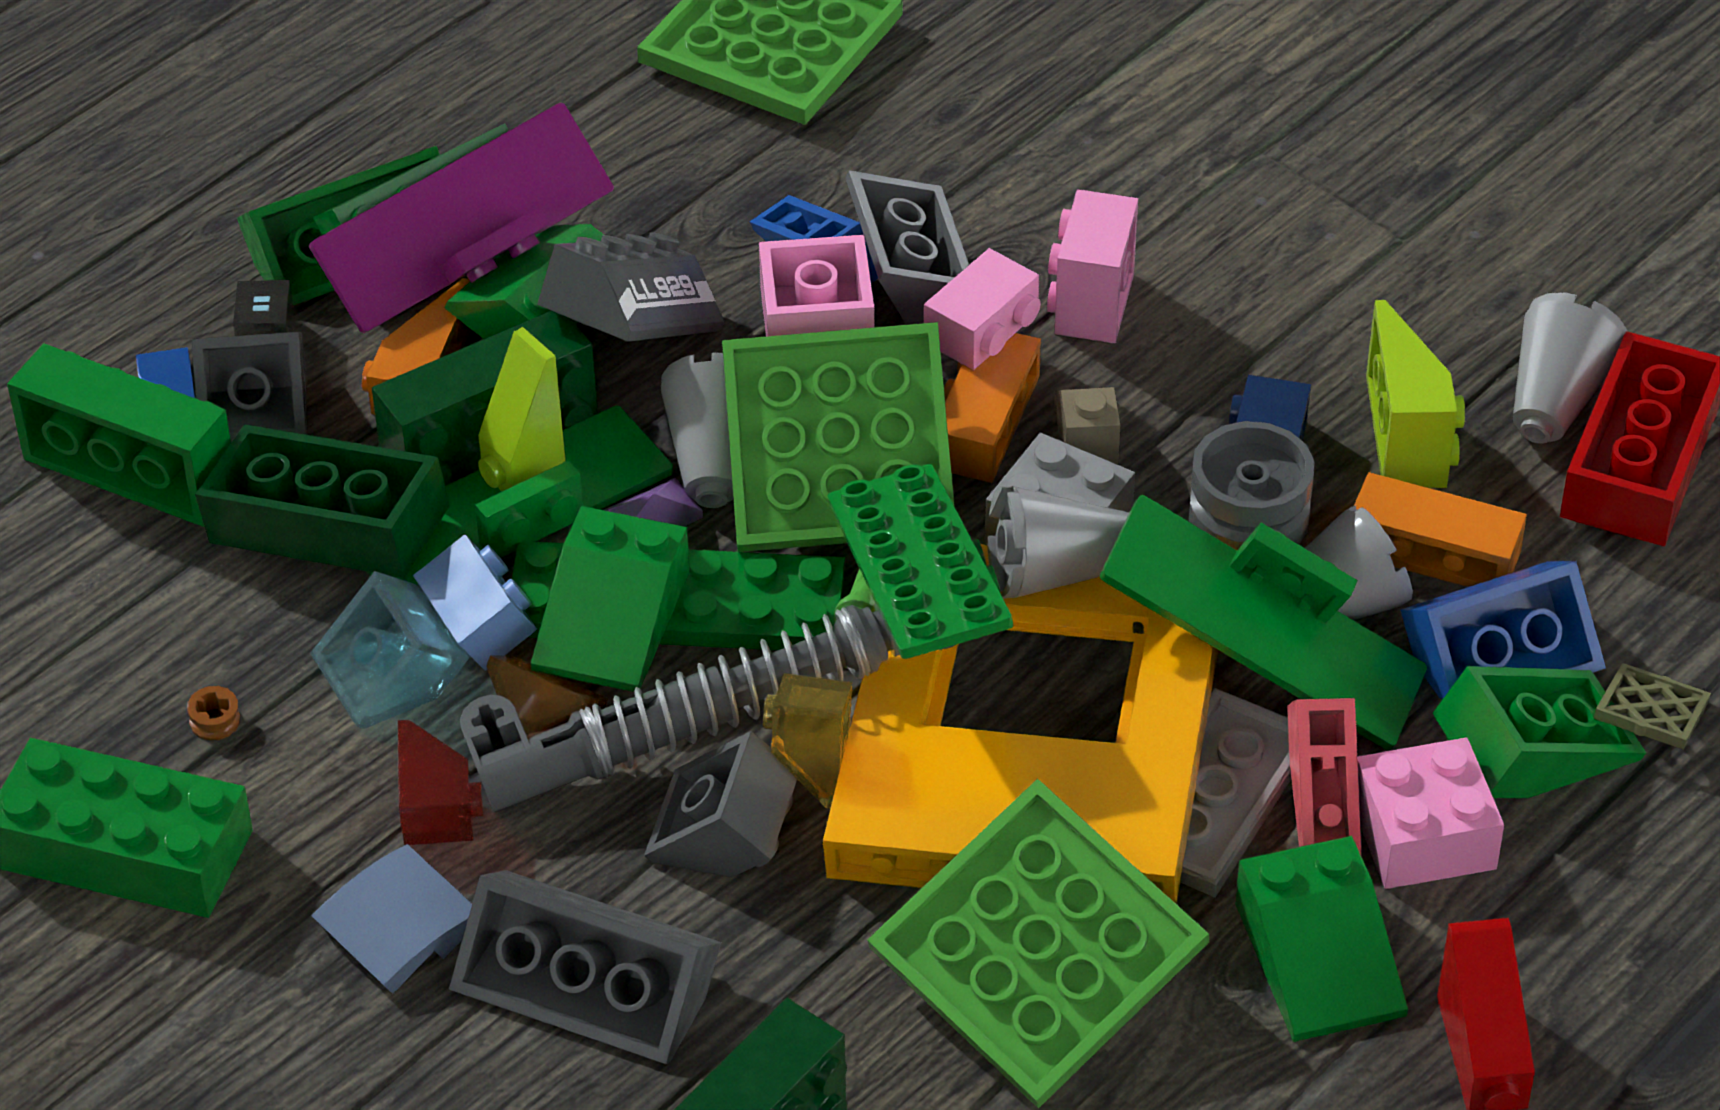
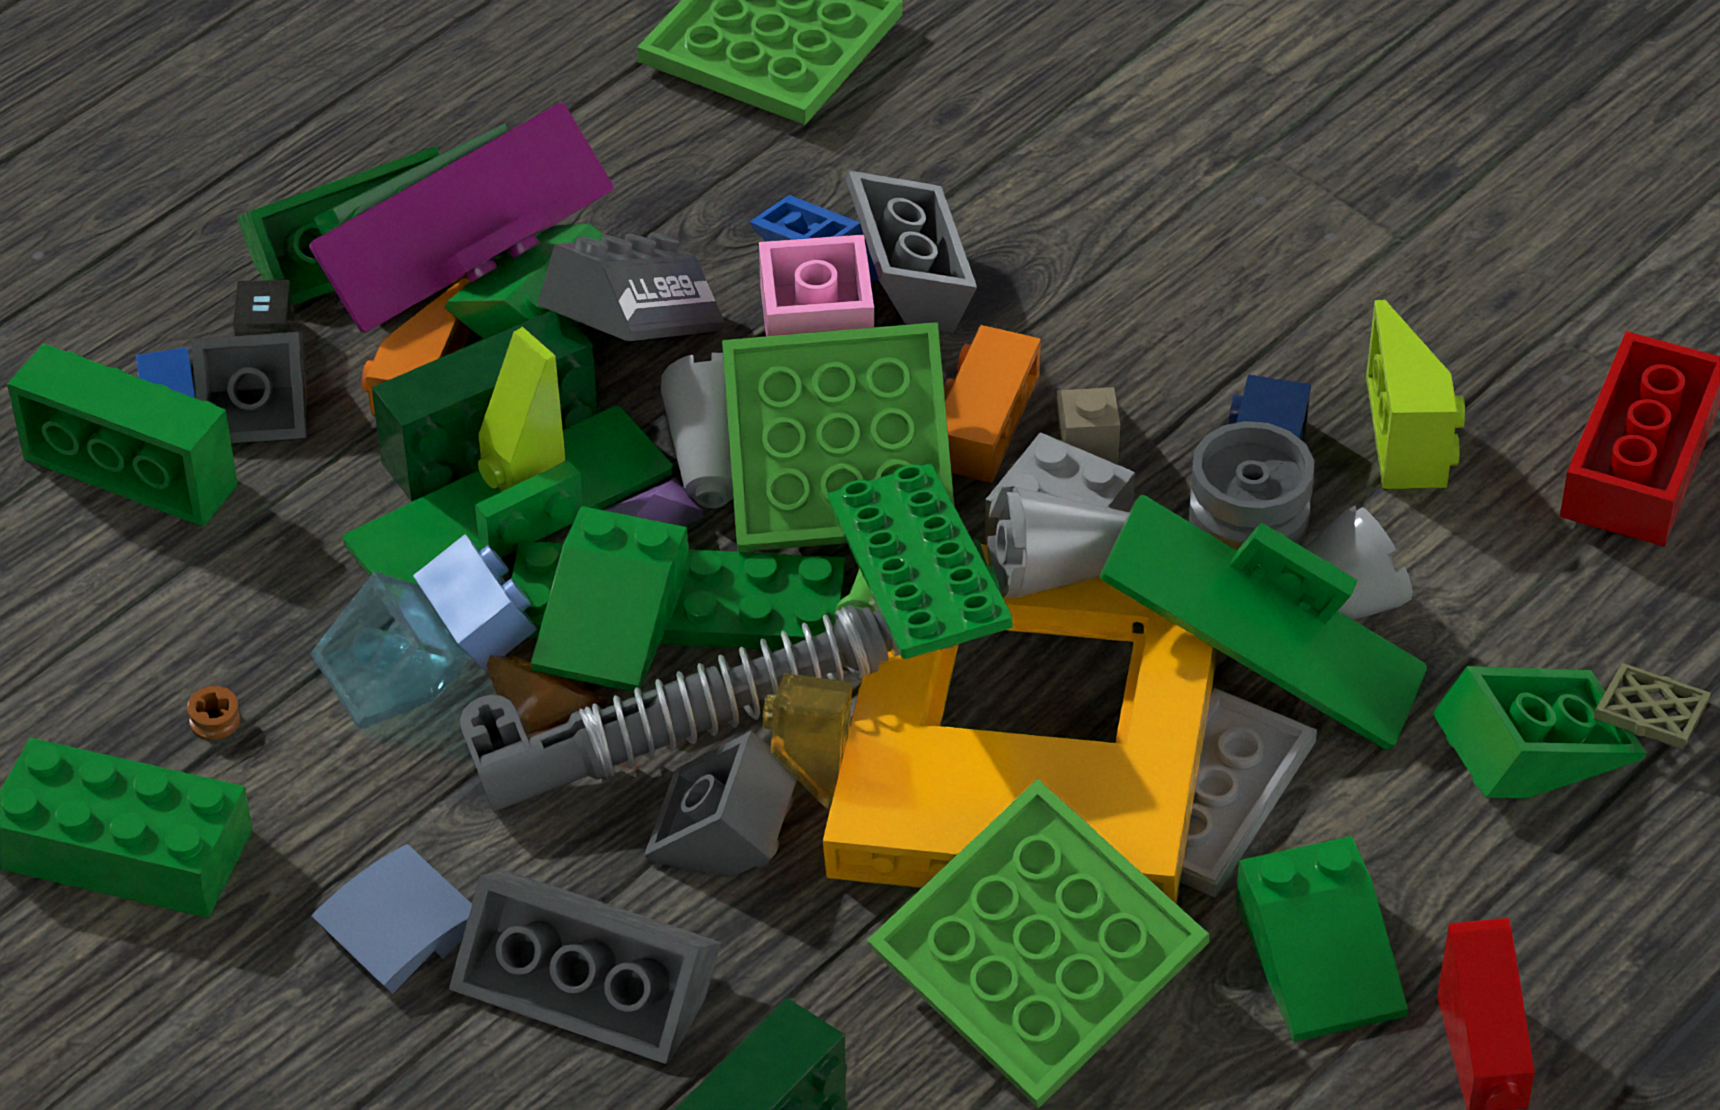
dark green brick [195,424,450,578] -> none
clear red slope [397,720,484,845] -> none
bright pink brick [924,248,1041,370] -> none
bright pink brick [1047,189,1138,343] -> none
coral slope [1287,698,1361,855] -> none
orange brick [1354,472,1527,587] -> none
bright pink brick [1357,737,1504,889] -> none
blue slope [1400,561,1606,701] -> none
light grey cone [1513,293,1628,444] -> none

